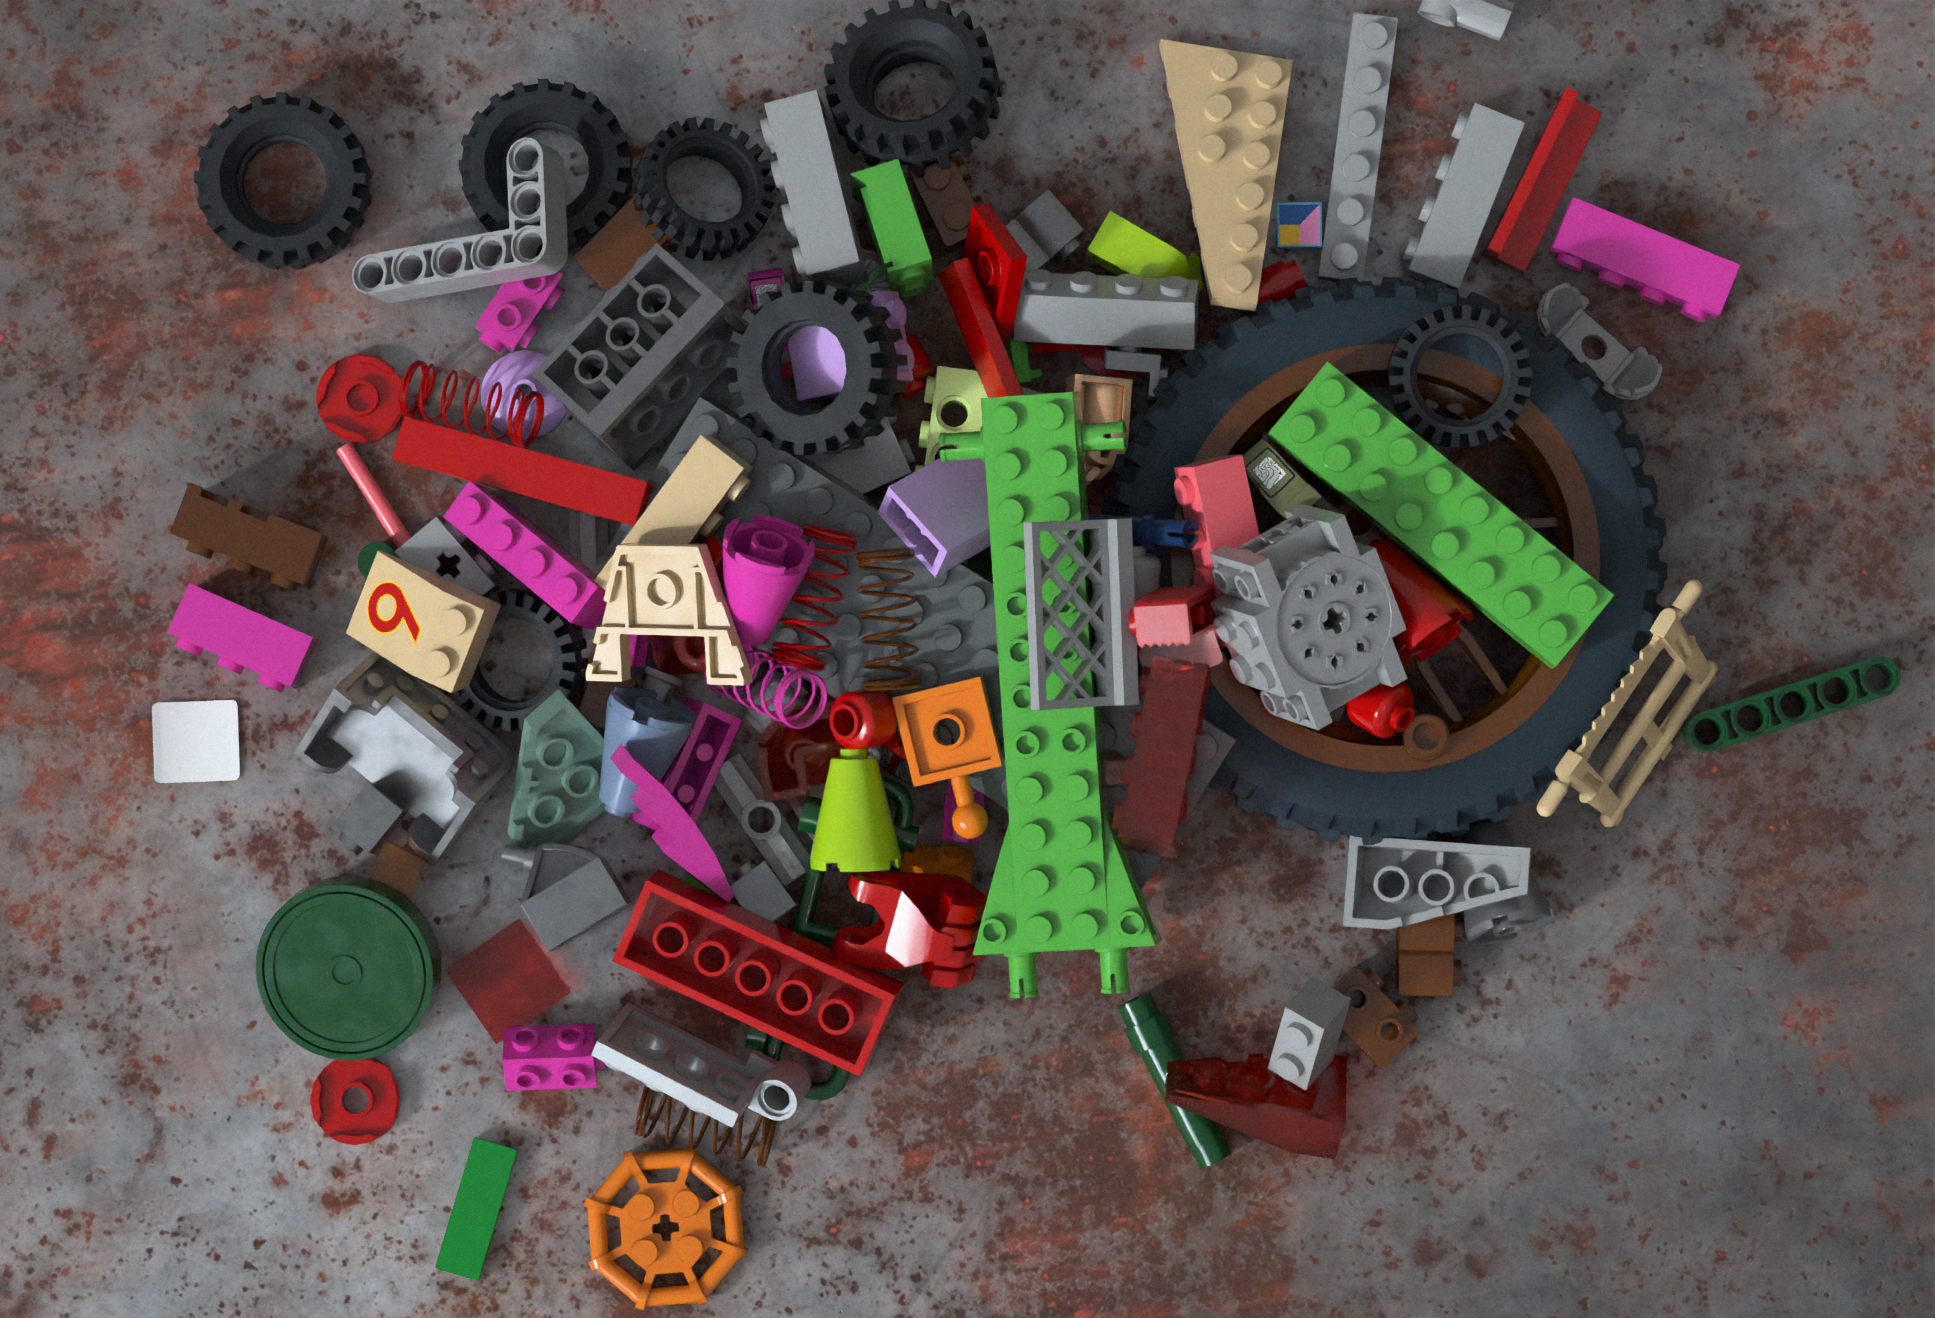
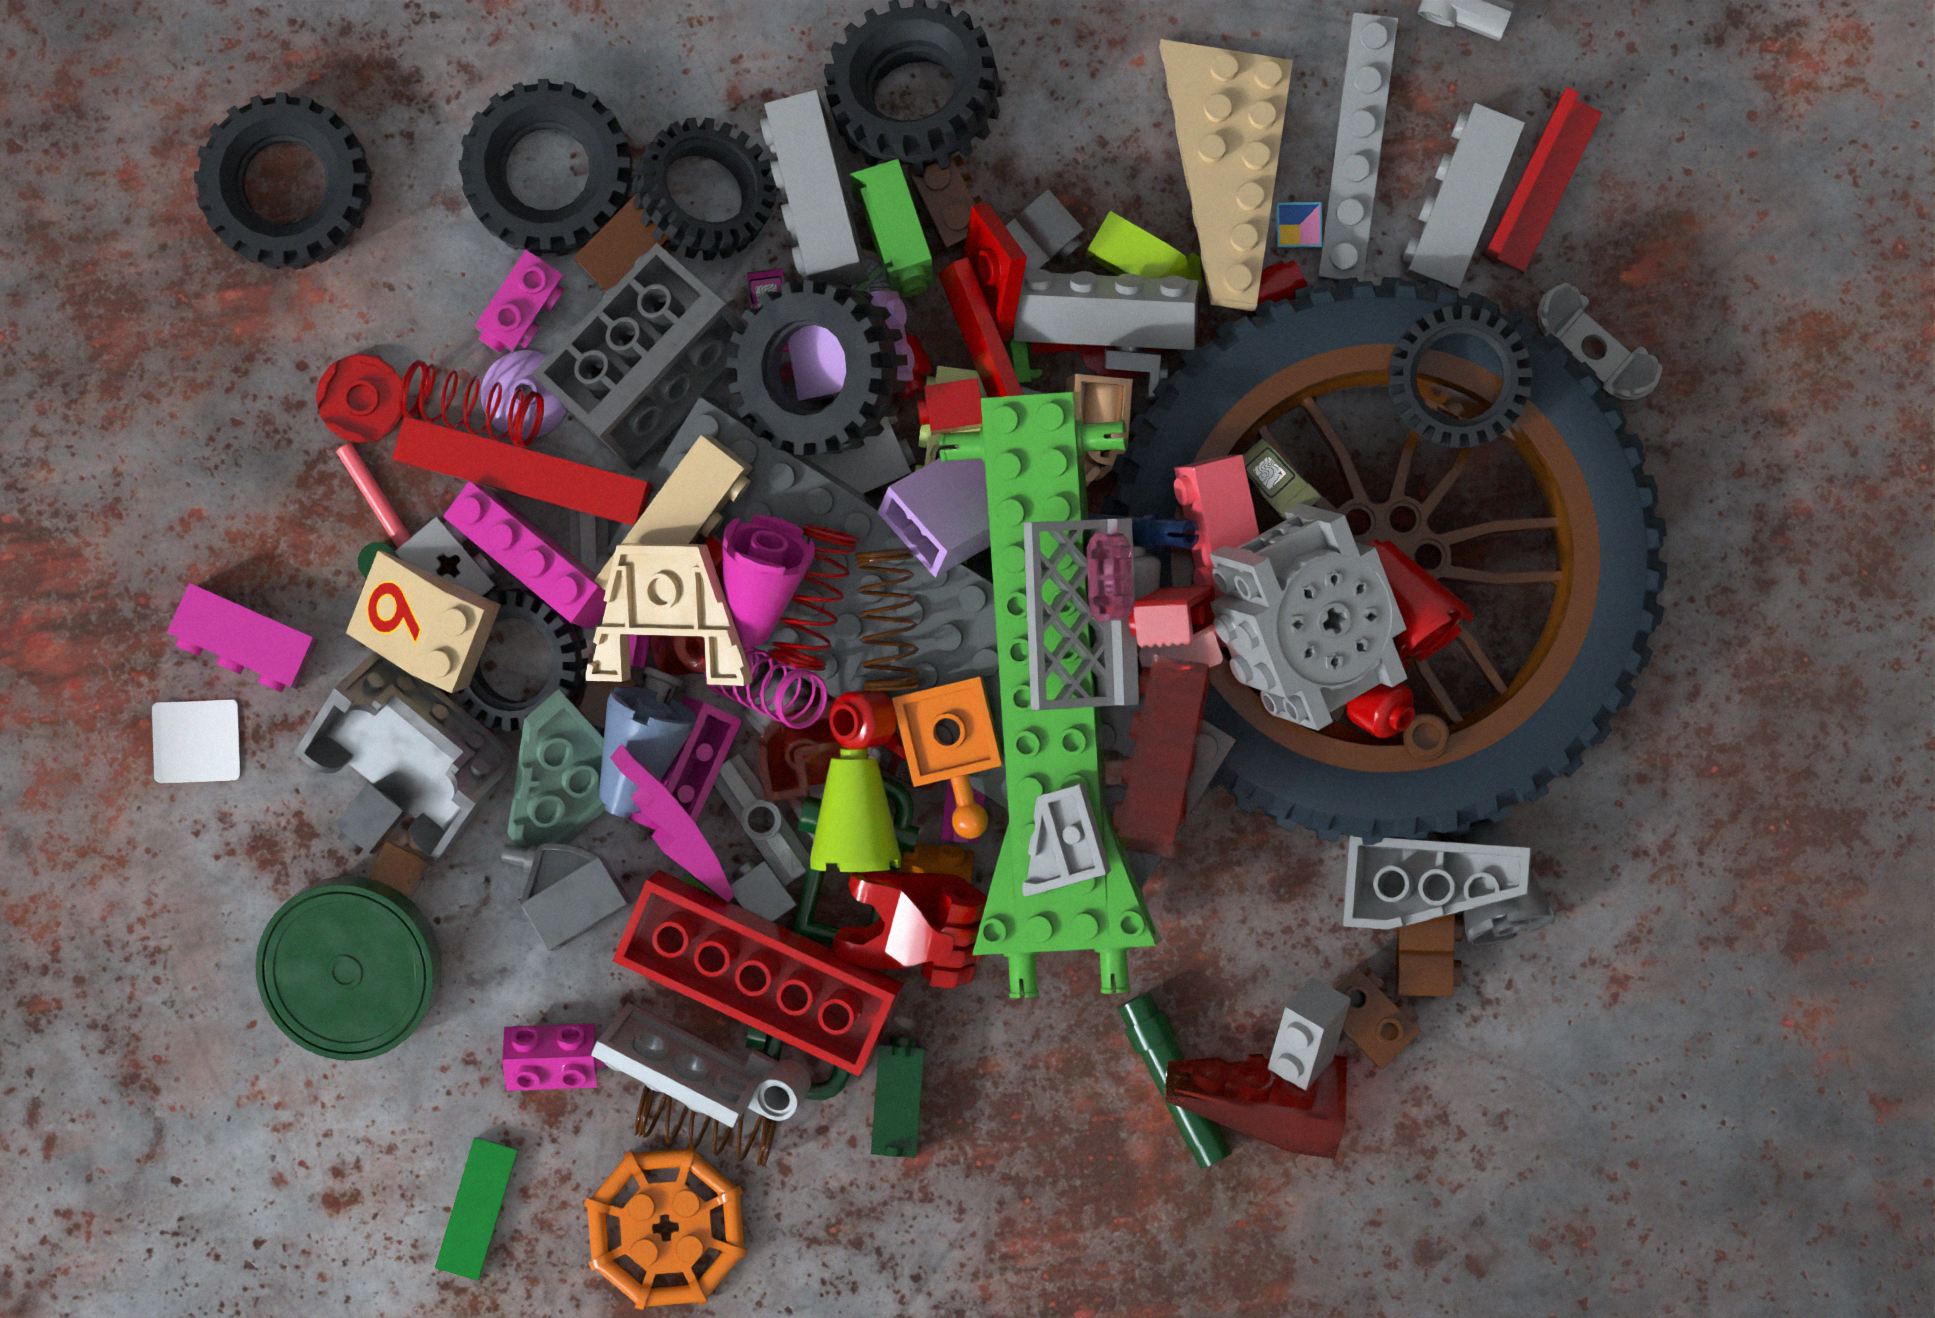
reddish brown wedge [170,482,329,591] -> none
red tile [310,1057,402,1145] -> none
light grey beam [352,137,568,303] -> none
clear red plate [445,918,572,1044] -> none
bright green brick [1267,361,1614,669] -> none
tan piece [1536,579,1718,827] -> none
dark pink brick [1548,197,1740,323] -> none
dark green beam [1681,657,1901,753] -> none
none -> dark green brick [871,1036,925,1158]
none -> red brick [917,378,982,435]
none -> light grey wing [1022,782,1111,897]
none -> clear pink beam [1087,532,1134,622]

